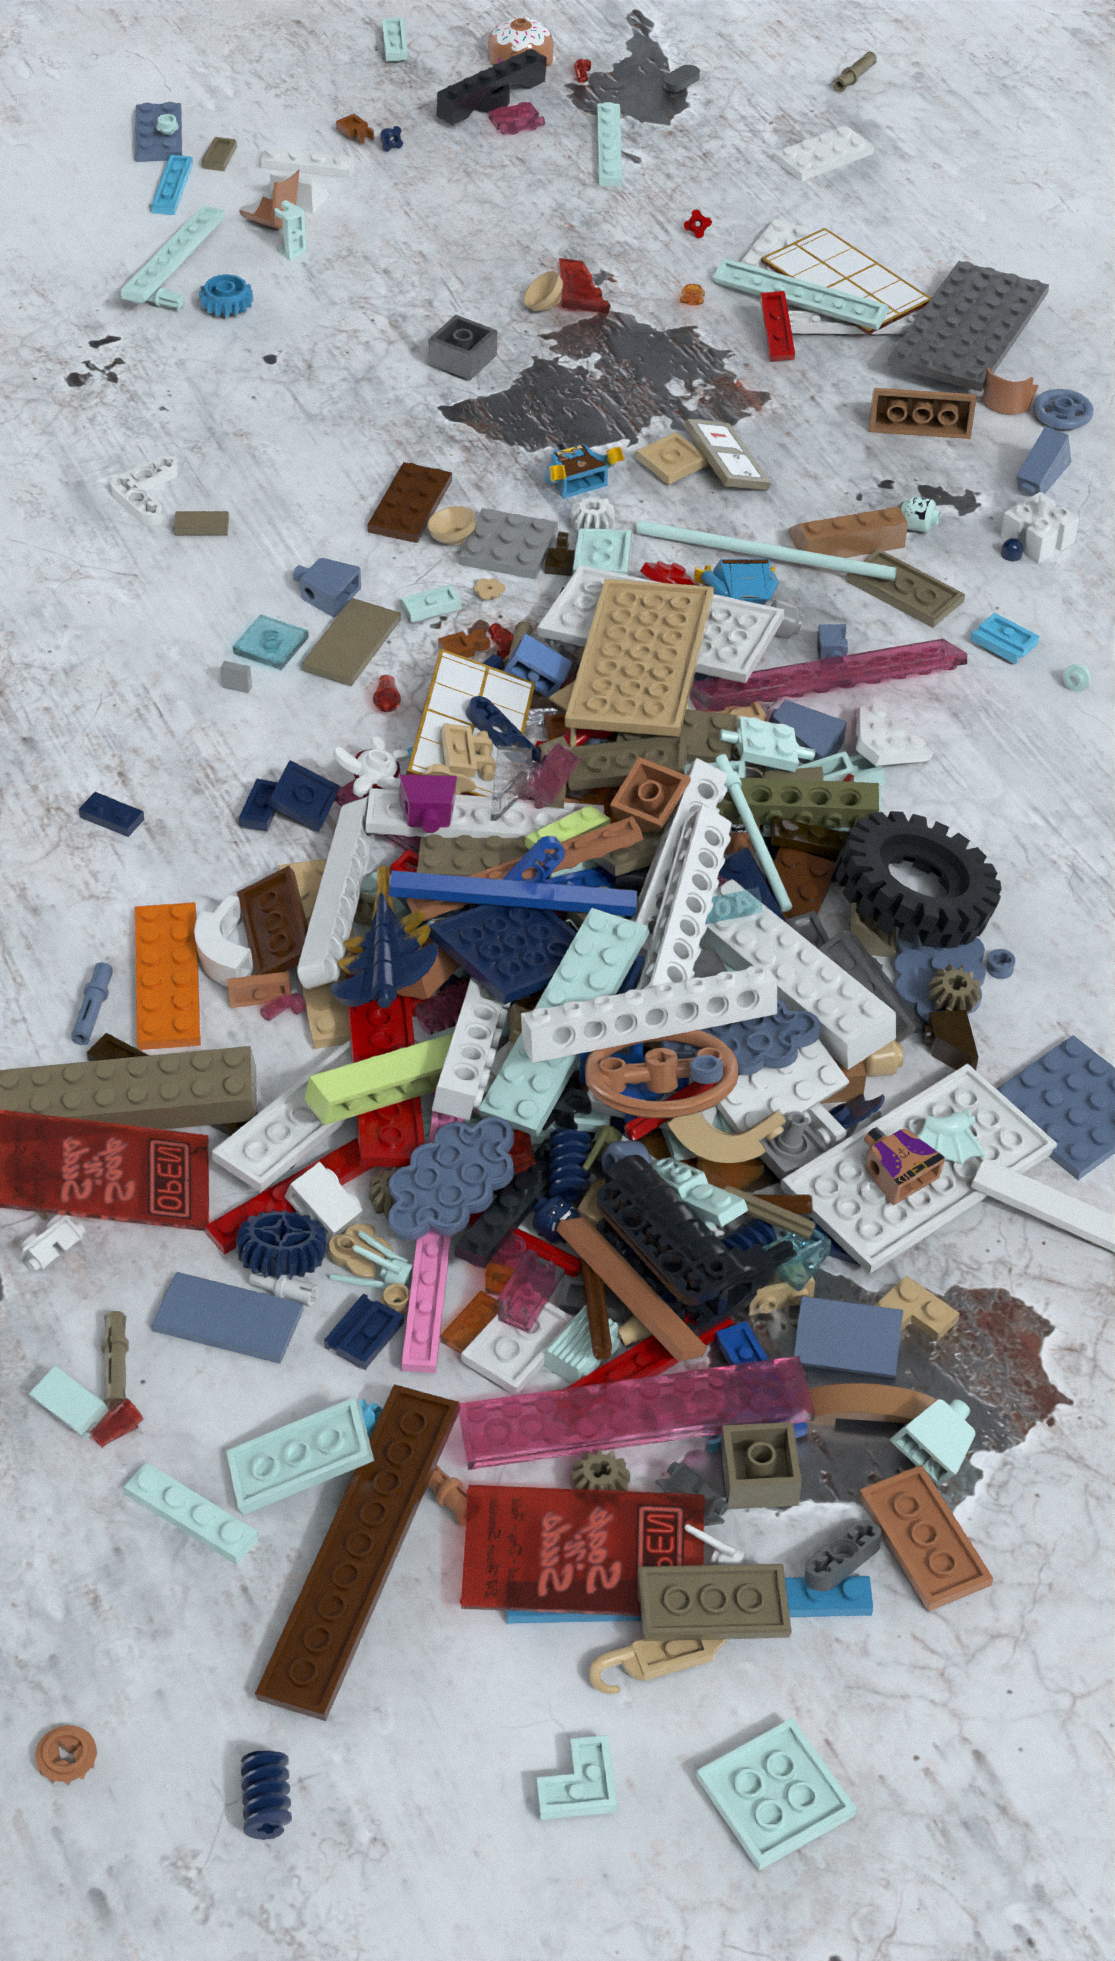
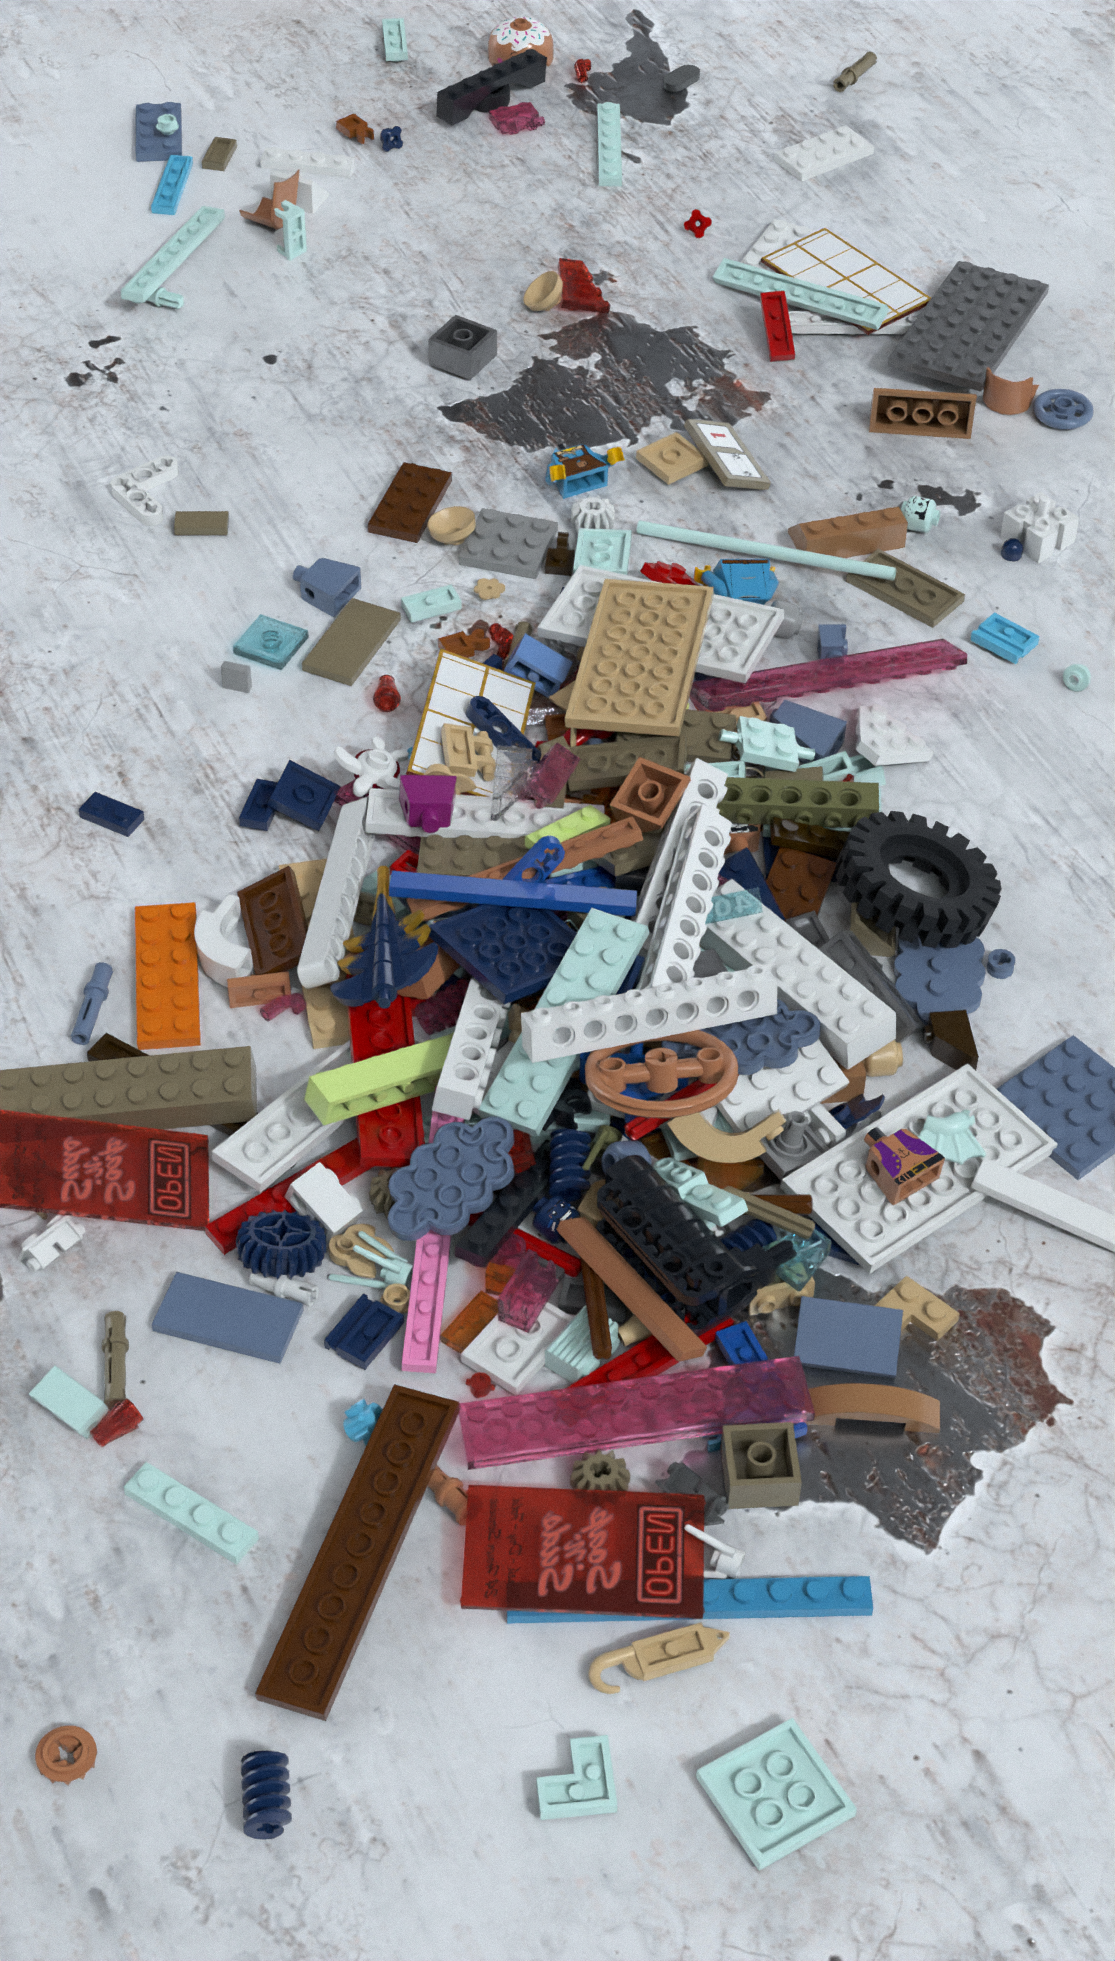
dark azure gear [199,274,253,317] -> none
light aqua plate [226,1397,374,1515] -> none
dark tan tile [637,1564,792,1641] -> none
clear orange plate [680,284,705,306] -> none
sand blue tile [690,1055,723,1084] -> none
light aqua bar [715,754,793,912] -> none
dark grey beam [804,1521,881,1591] -> none
nougat plate [858,1465,993,1612] -> none
light aqua torso [890,1399,976,1487] -> none
dark tan gear [928,964,981,1013] -> none
sand blue slope [1016,426,1071,496] -> none
none -> clear red piece [465,1372,496,1399]

